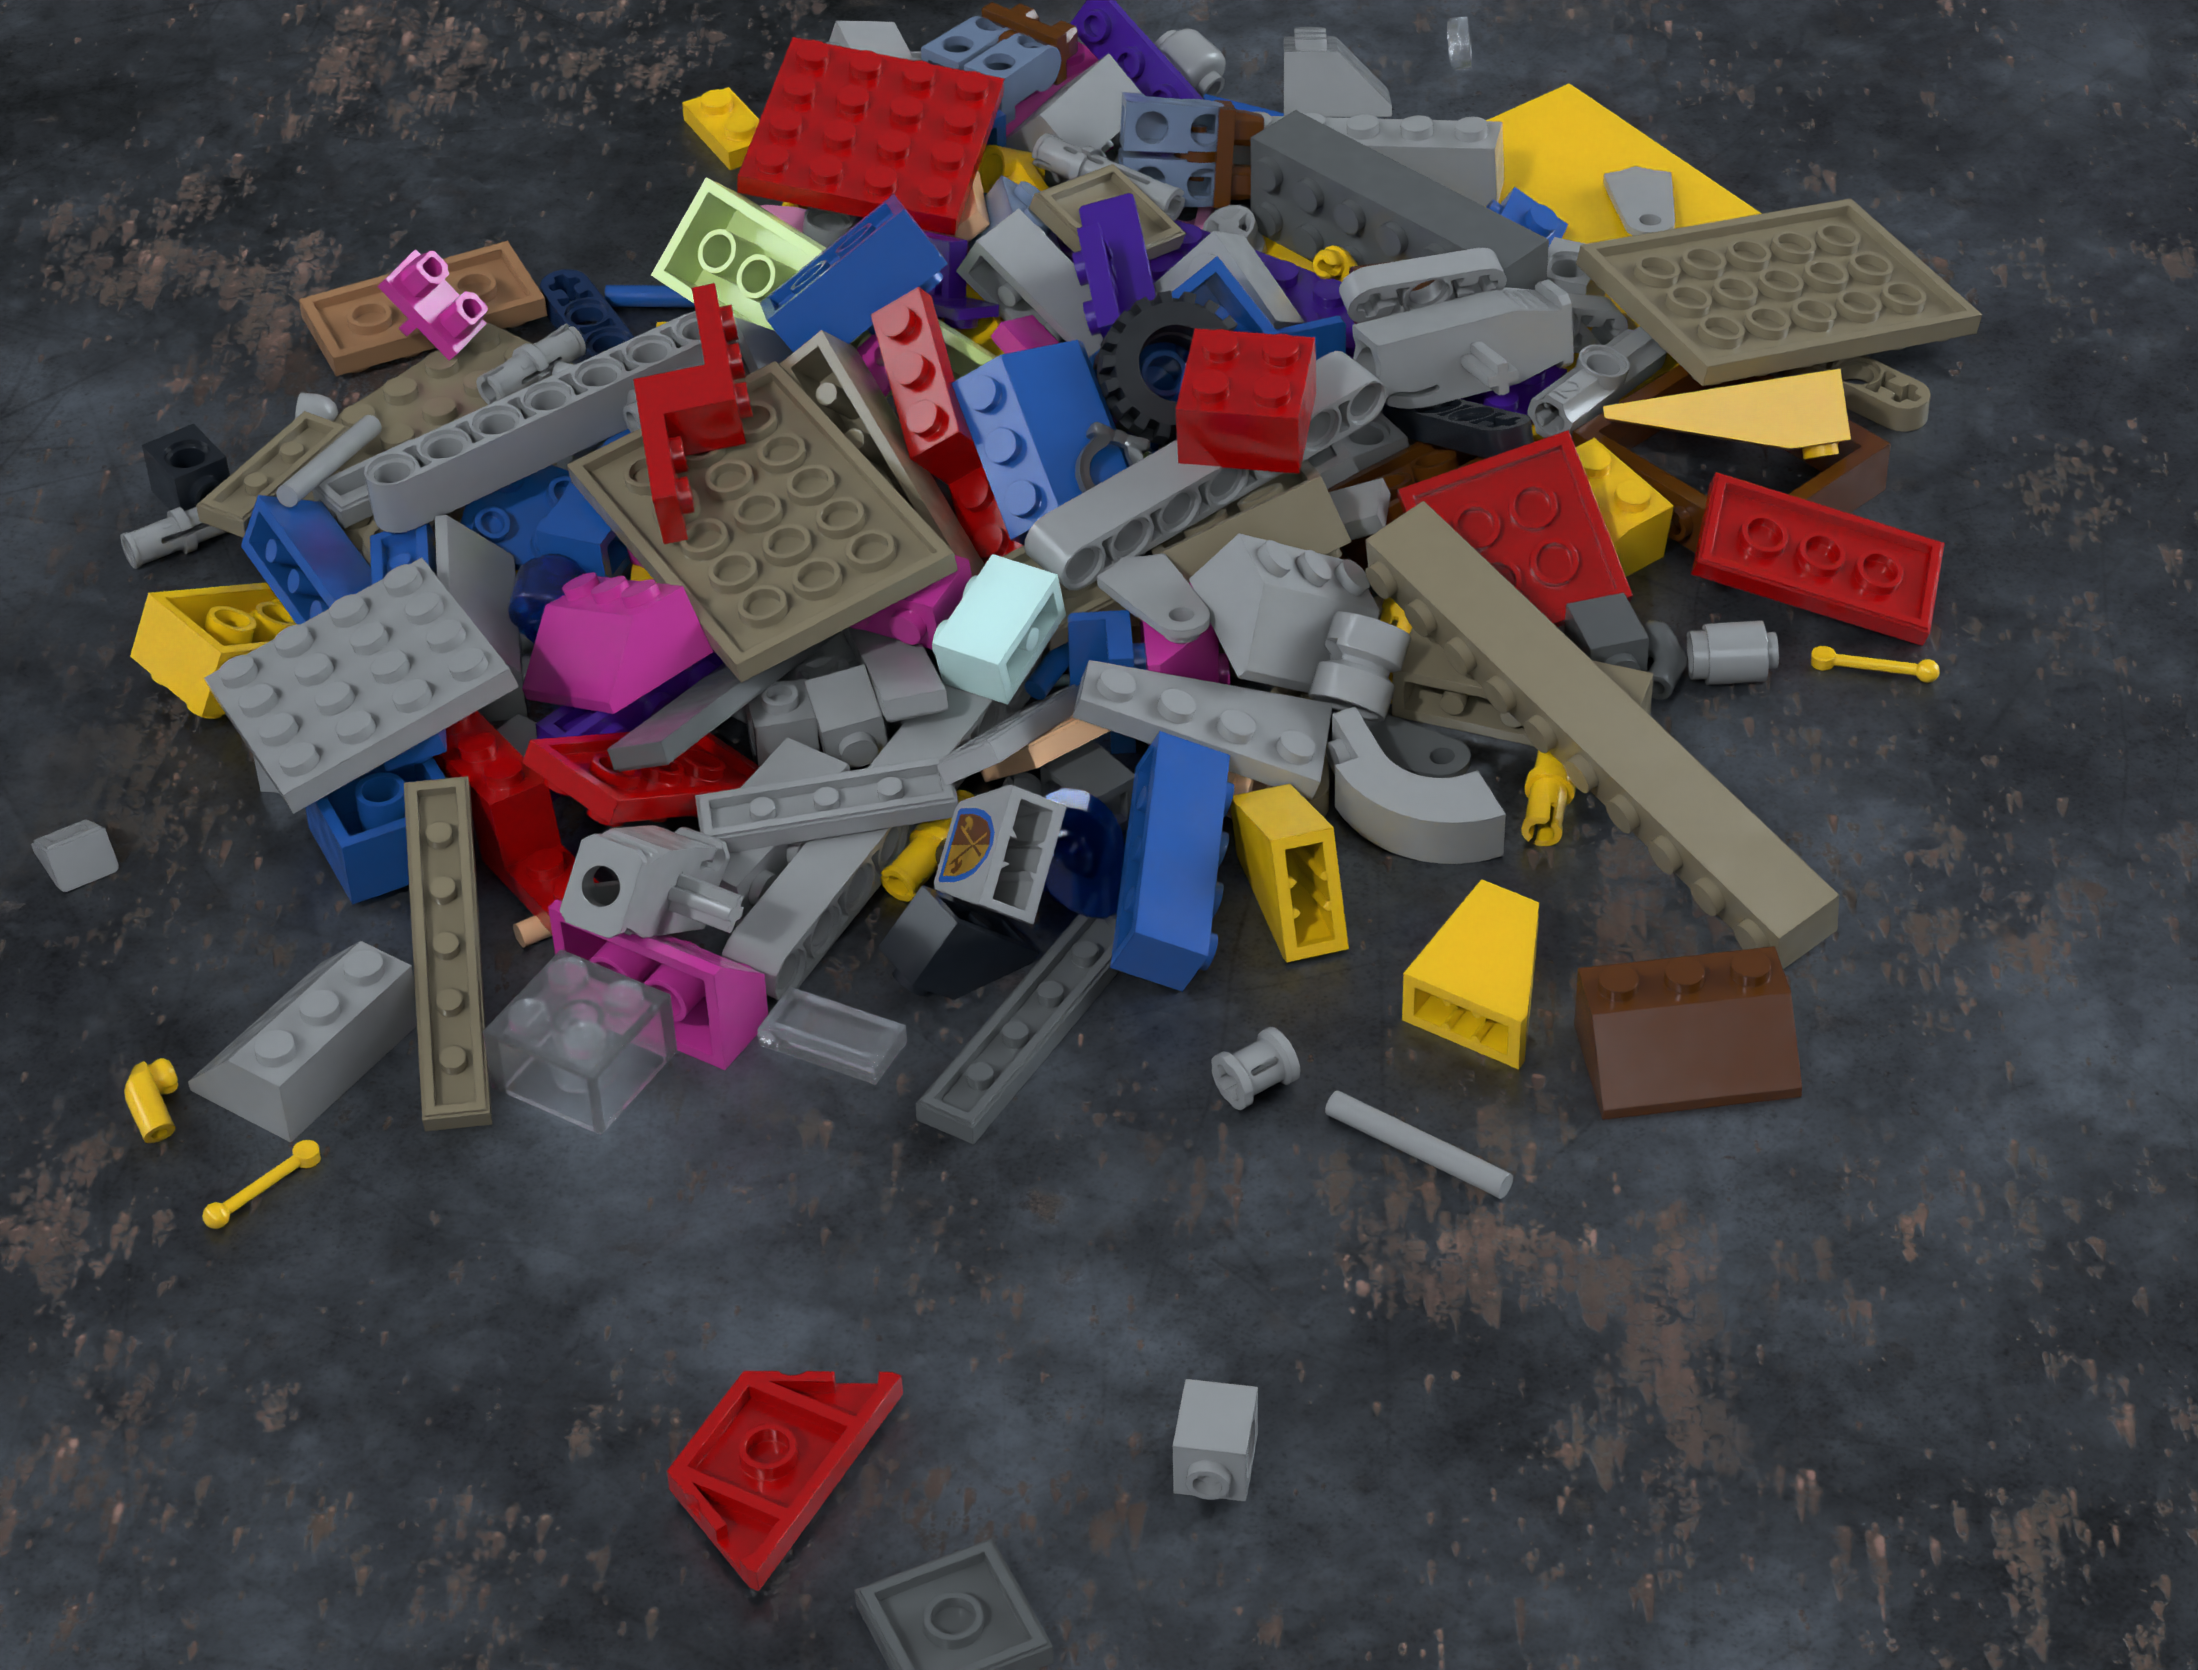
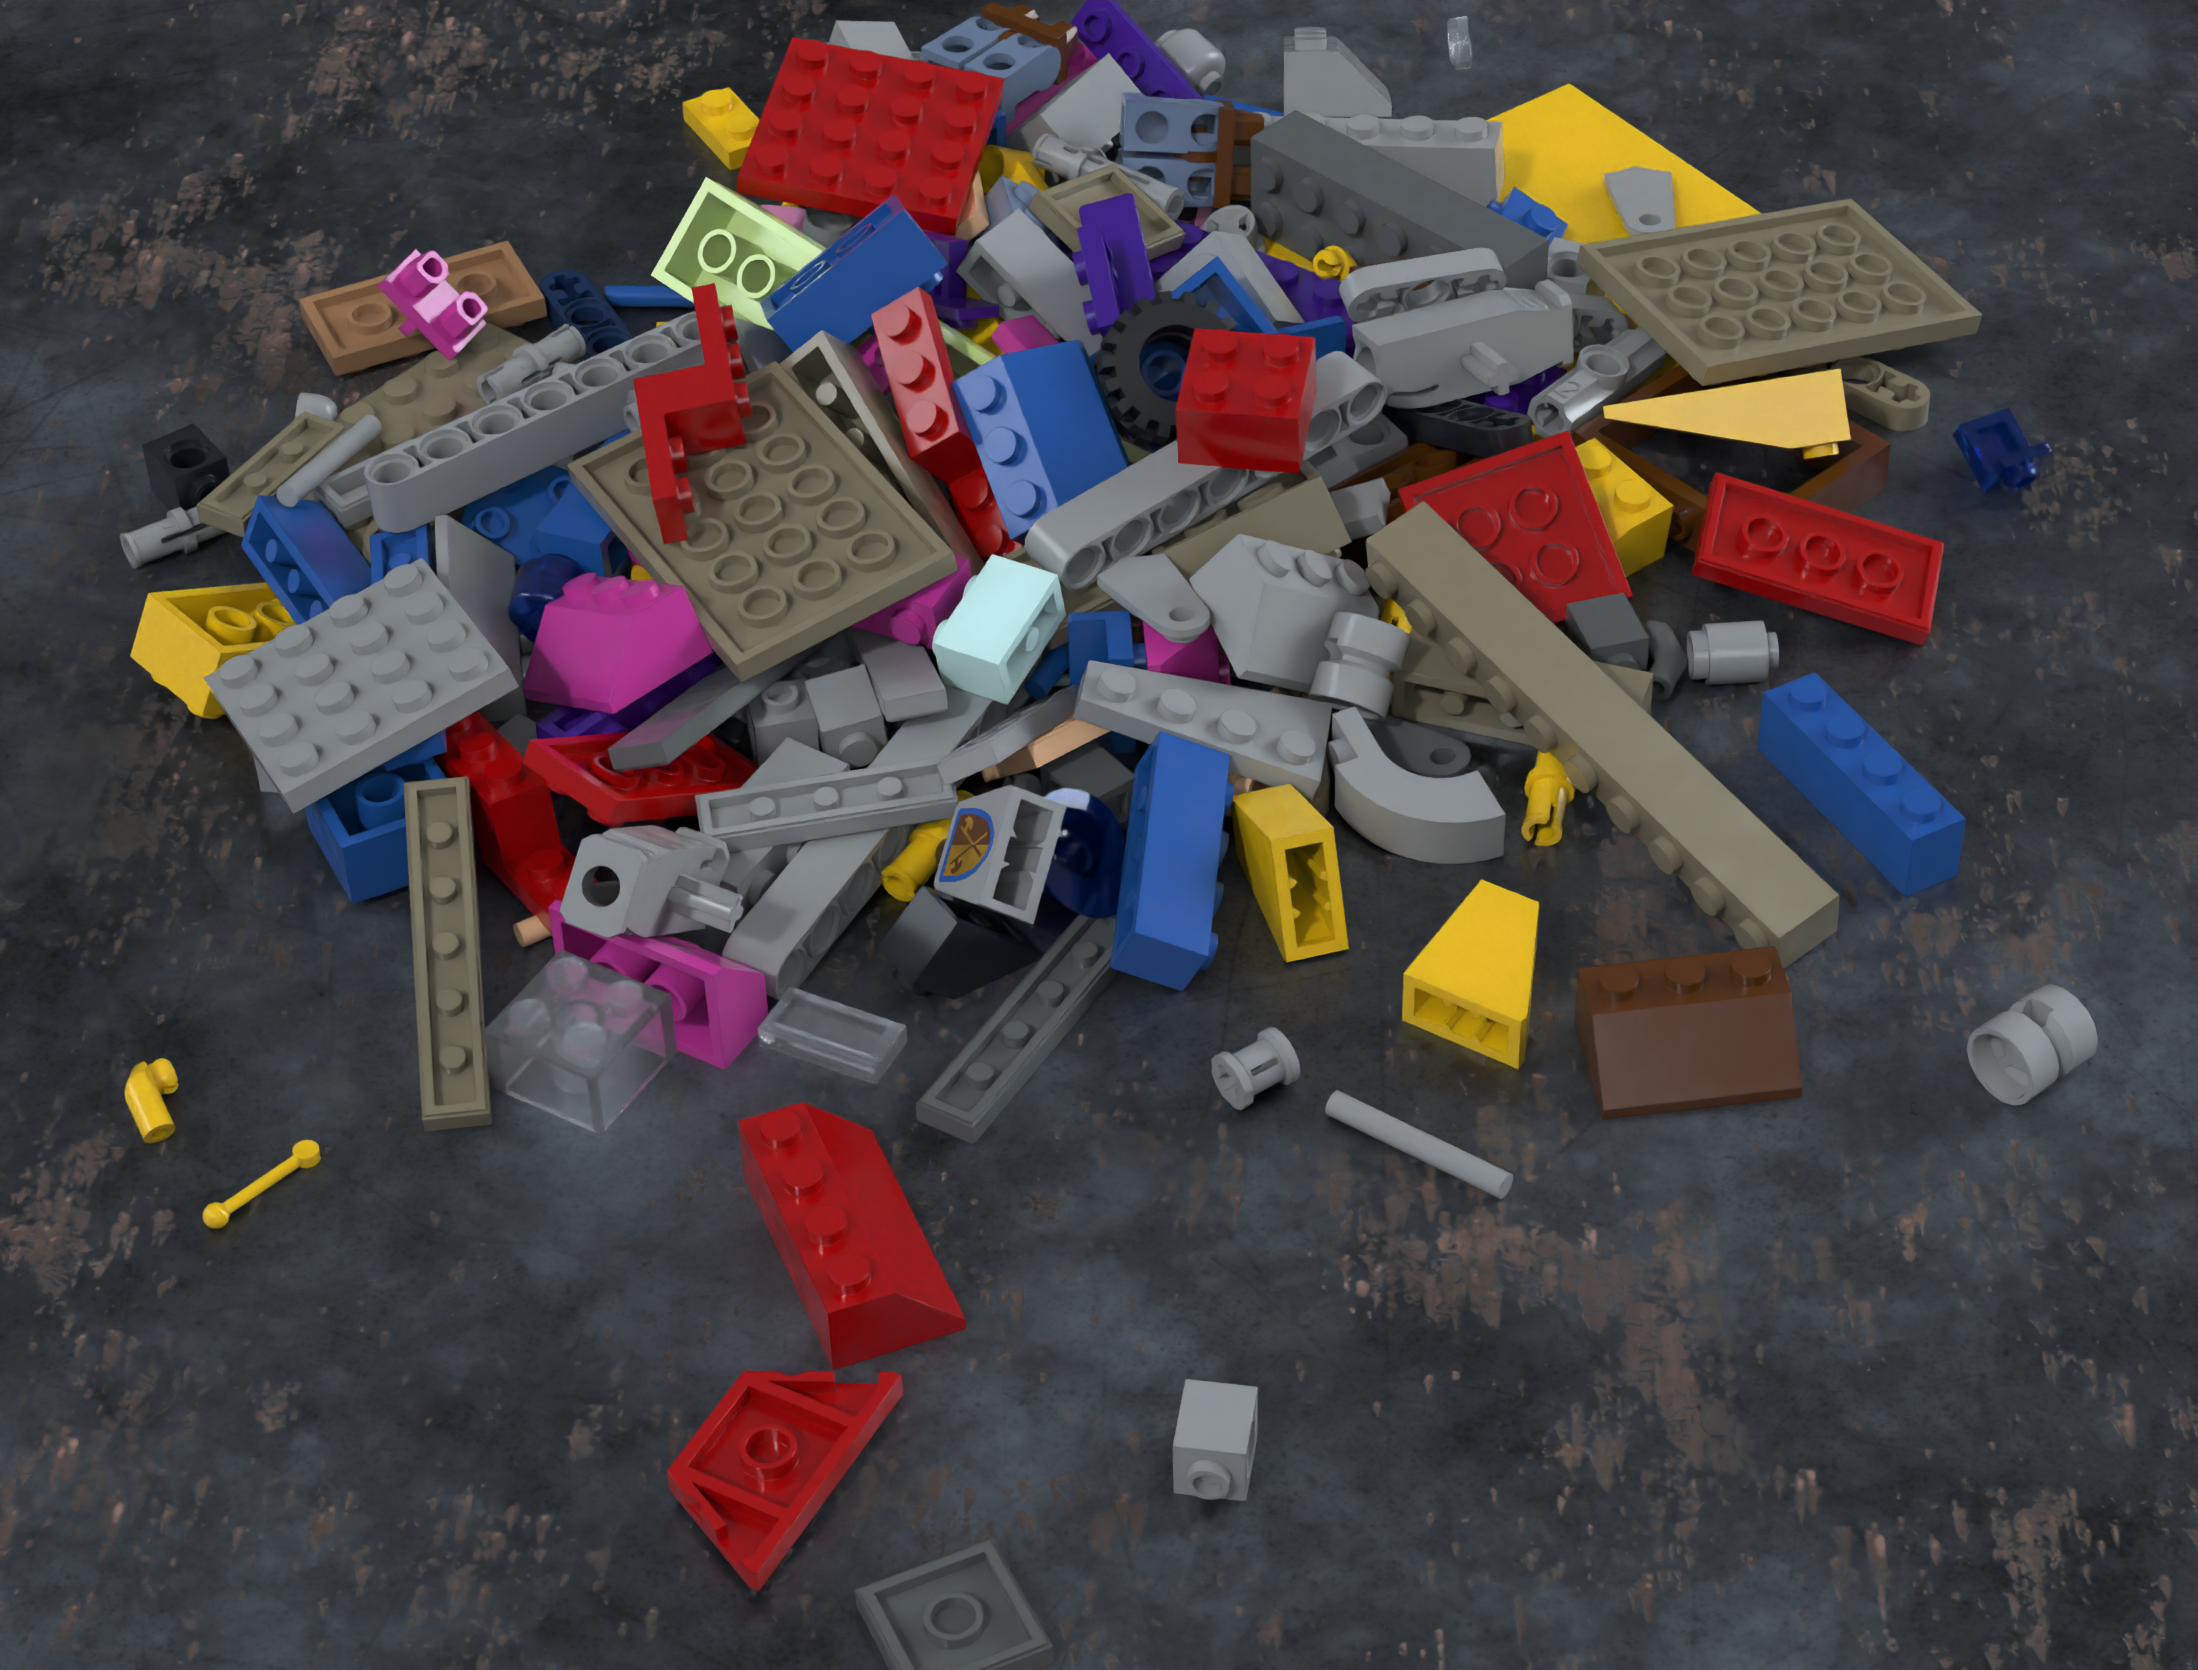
light grey slope [31,819,119,892] -> none
light grey slope [188,941,417,1142] -> none
dark grey piece [1075,422,1150,493] -> none
yellow hinge [1811,646,1940,683] -> none
none -> red slope [738,1102,967,1370]
none -> blue brick [1757,672,1966,897]
none -> clear blue bracket [1952,408,2053,494]
none -> light grey wheel [1967,984,2098,1106]

